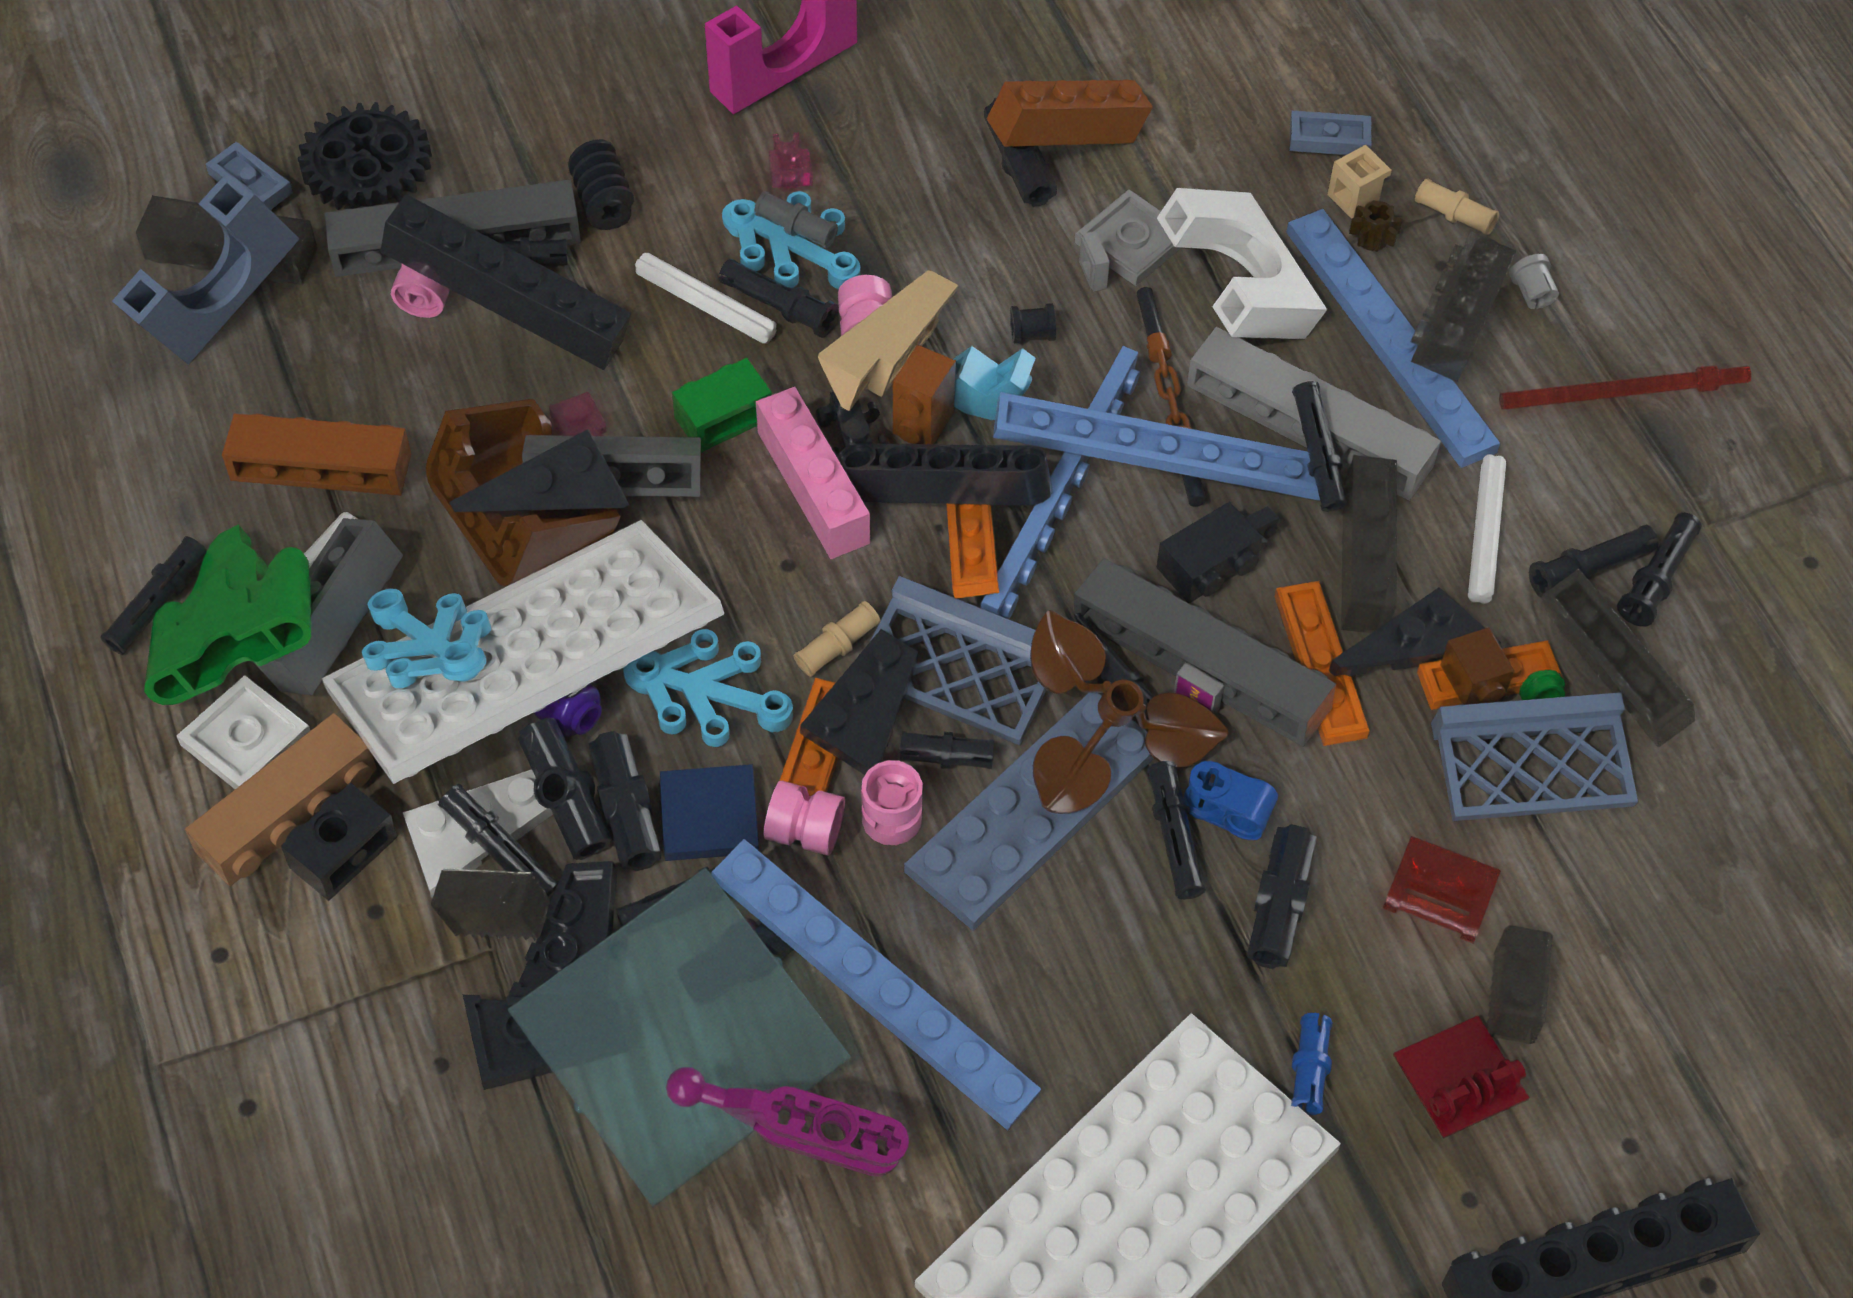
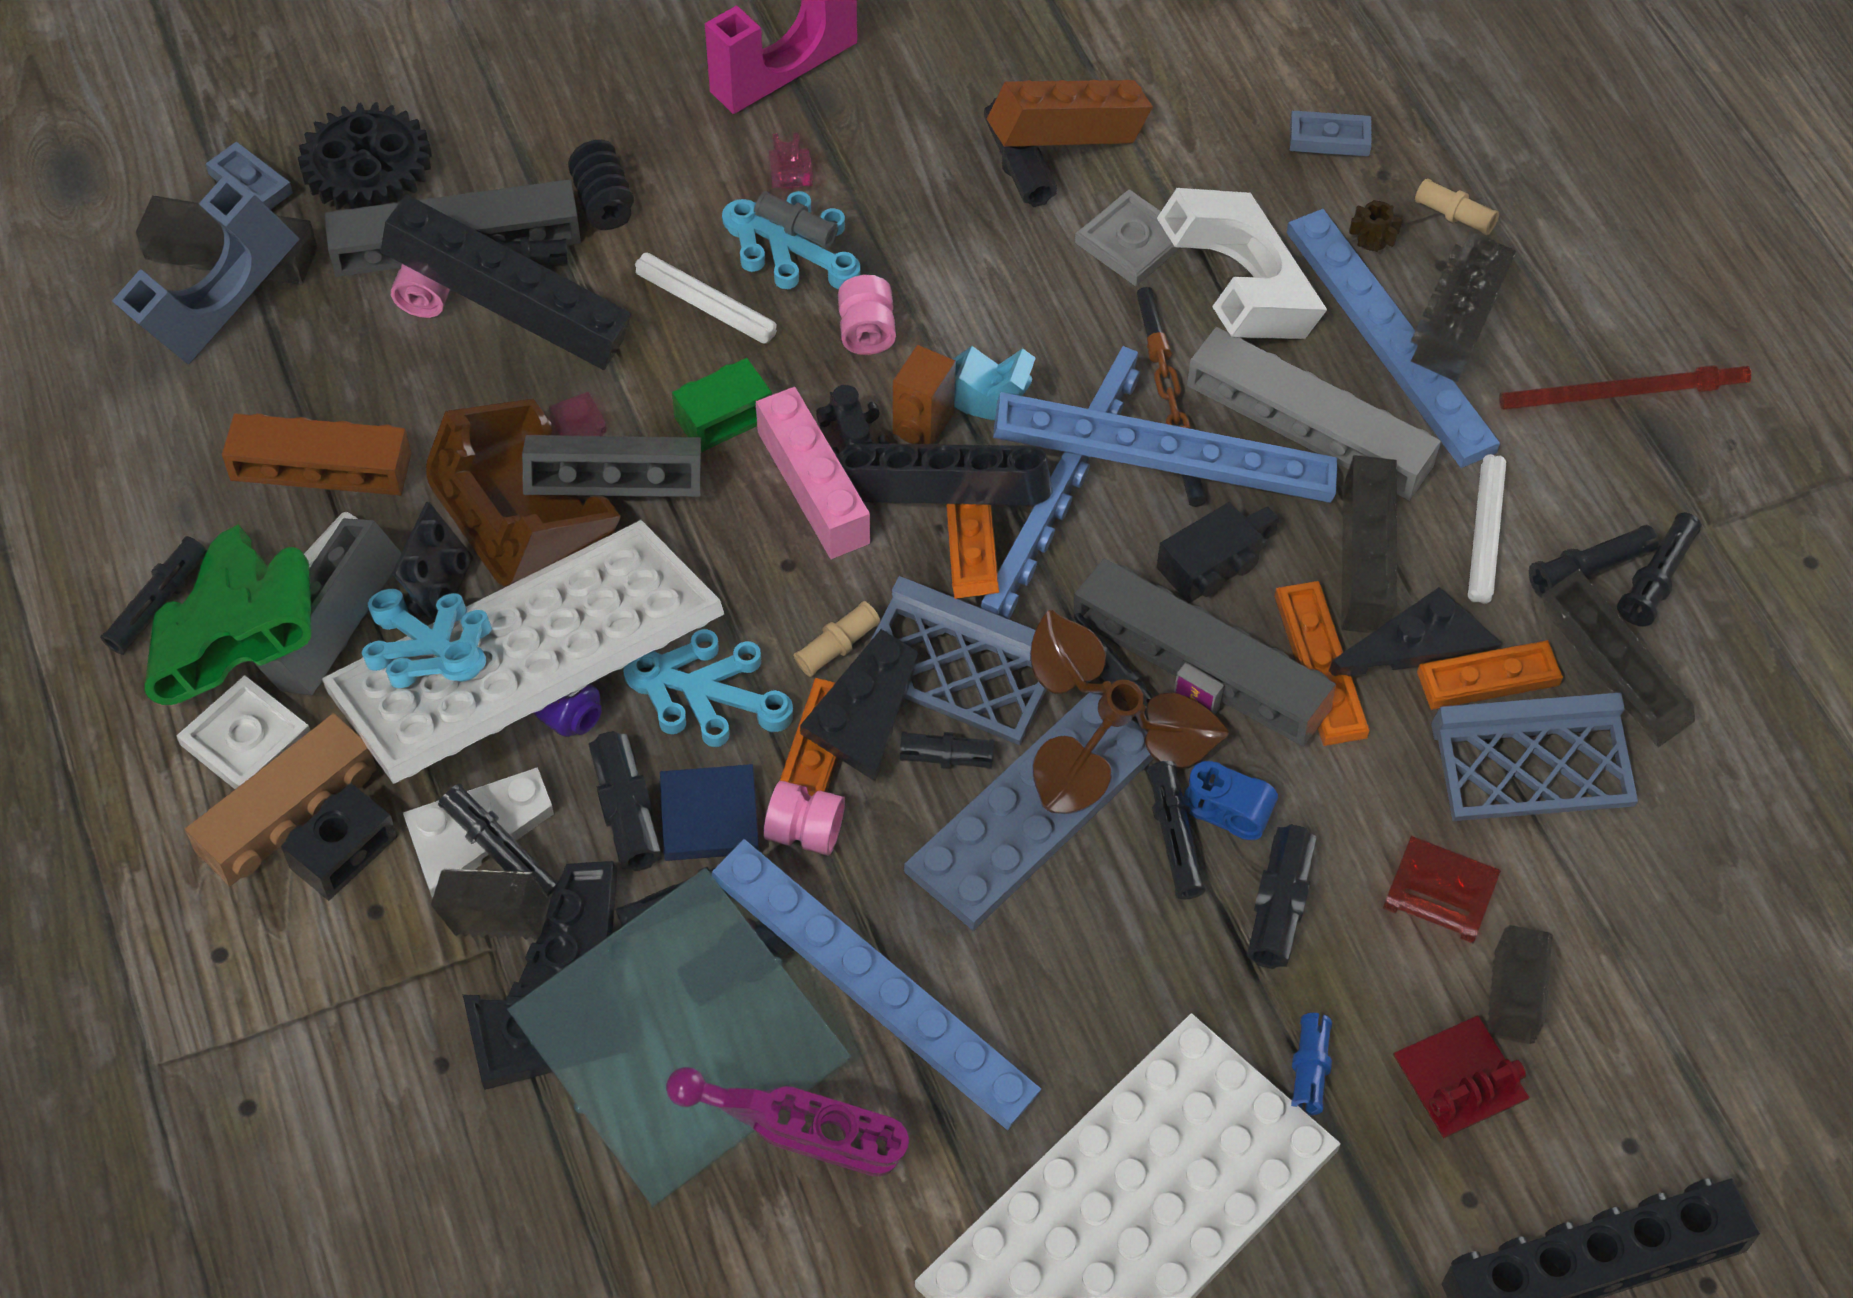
black wing [450,429,630,513] -> none
black piece [518,718,612,860] -> none
black pin [719,259,839,338] -> none
tan wedge [818,270,958,411] -> none
bright pink wheel [861,760,923,845] -> none
black bush [1010,303,1056,344] -> none
light grey tile [1079,231,1110,292] -> none
black pin [1292,381,1349,512] -> none
tan brick [1327,145,1392,219] -> none
reddish brown brick [1440,627,1514,705] -> none
light grey bush [1509,254,1559,309] -> none
green plate [1519,670,1565,700] -> none
none -> black hinge [392,502,473,623]

